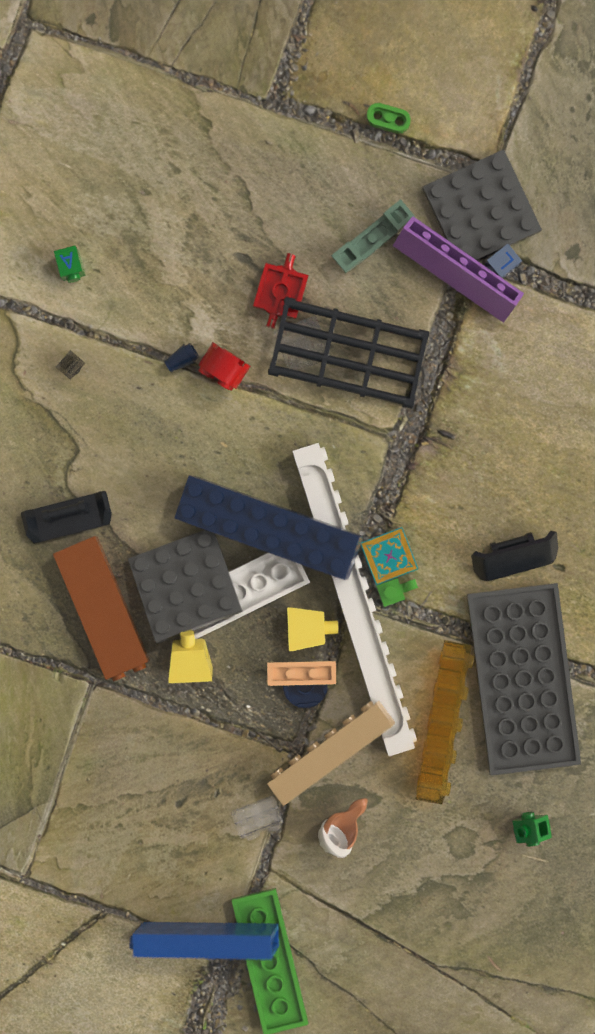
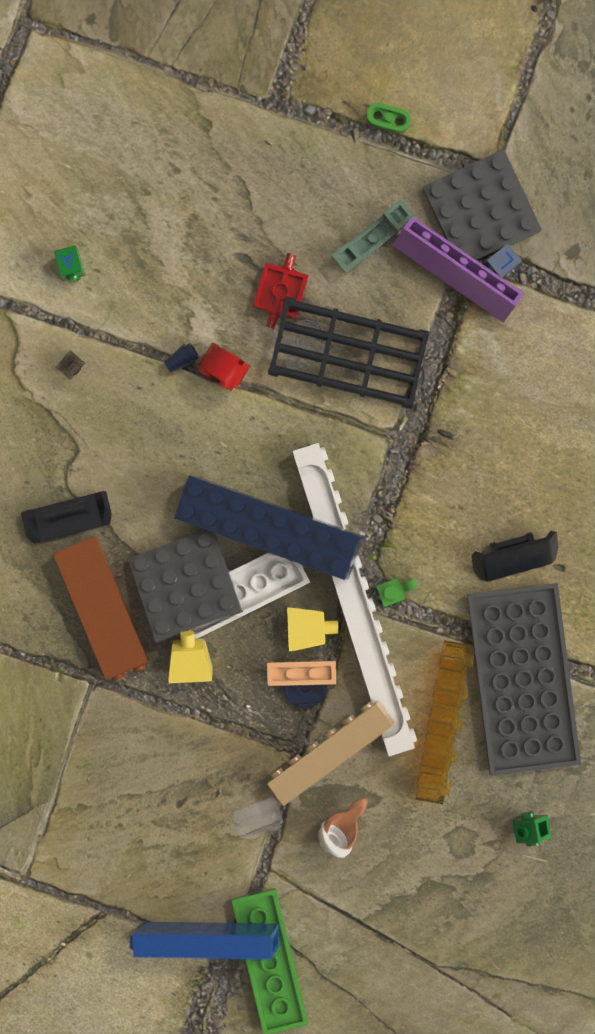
tile [361,527,418,585] -> none

